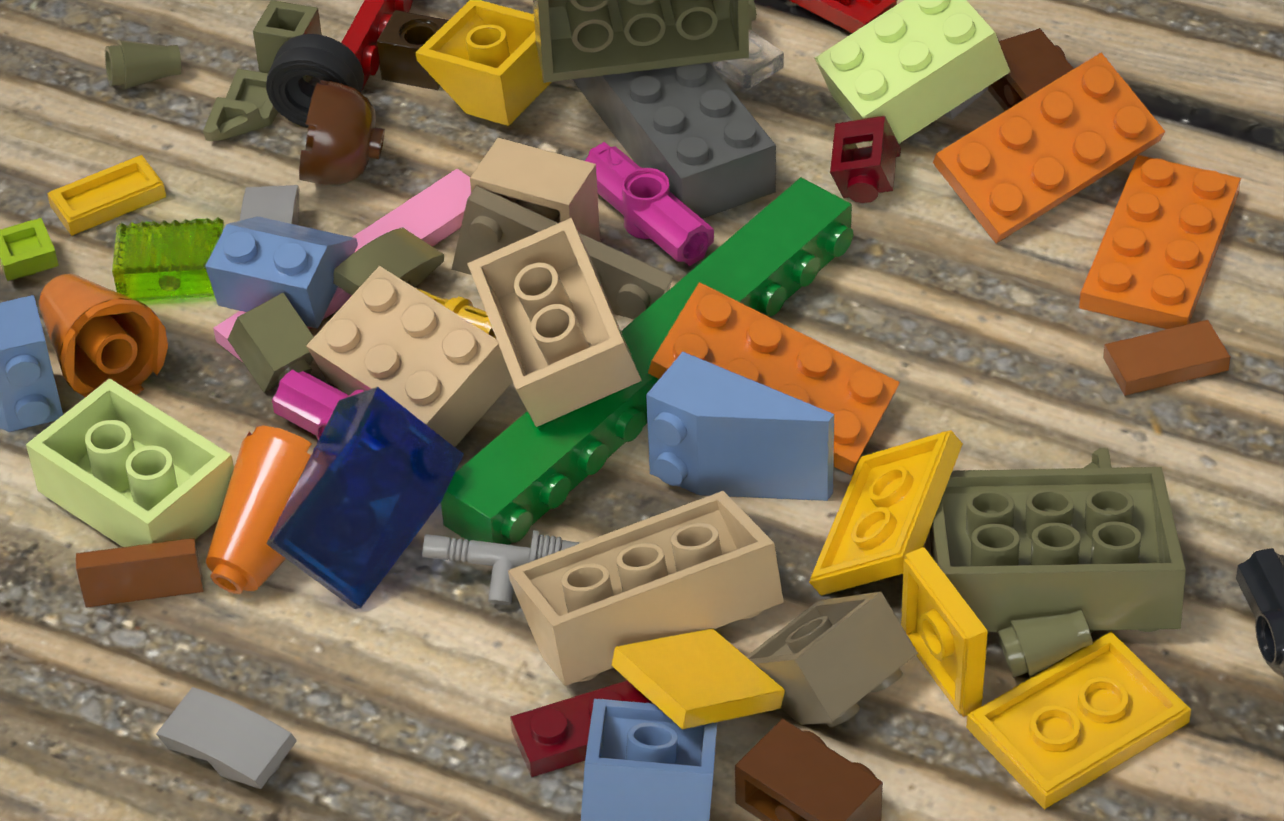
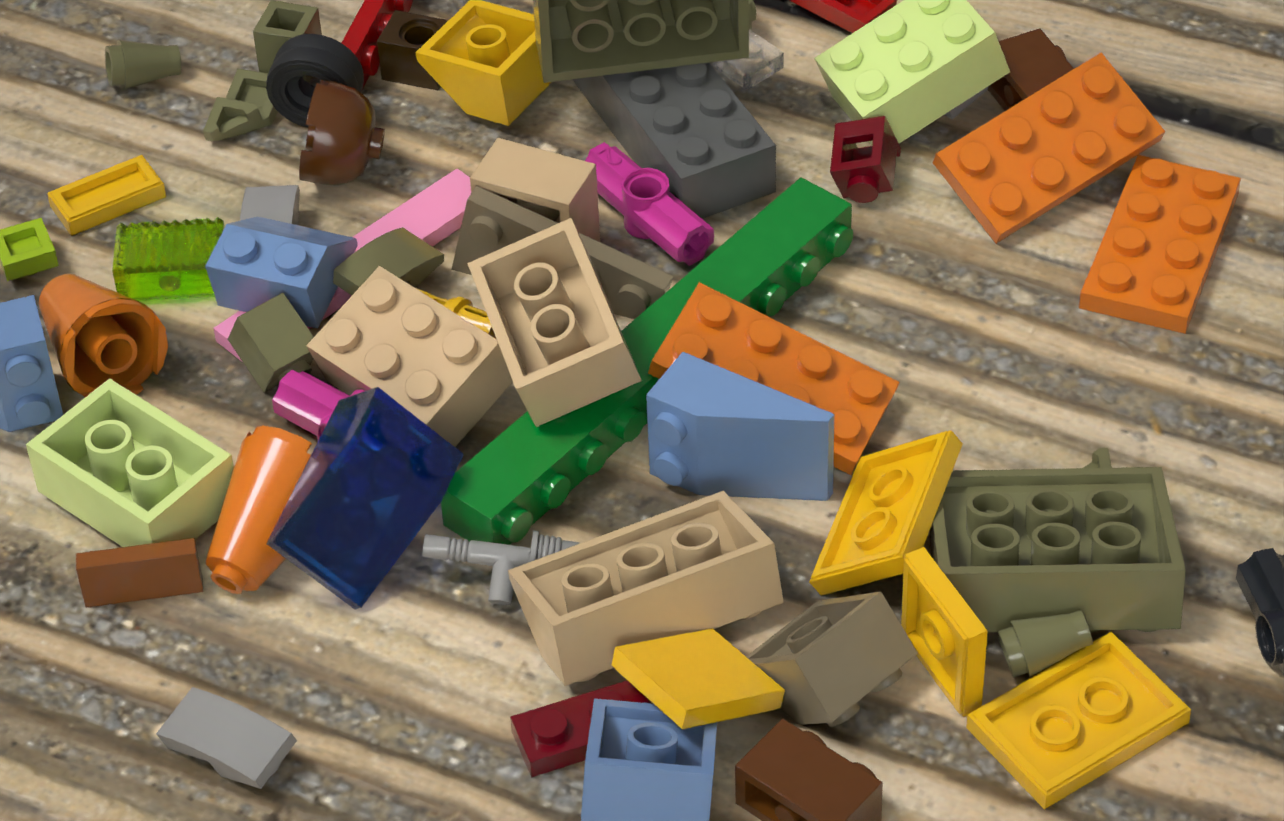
dark orange tile [1103,320,1231,396] -> none

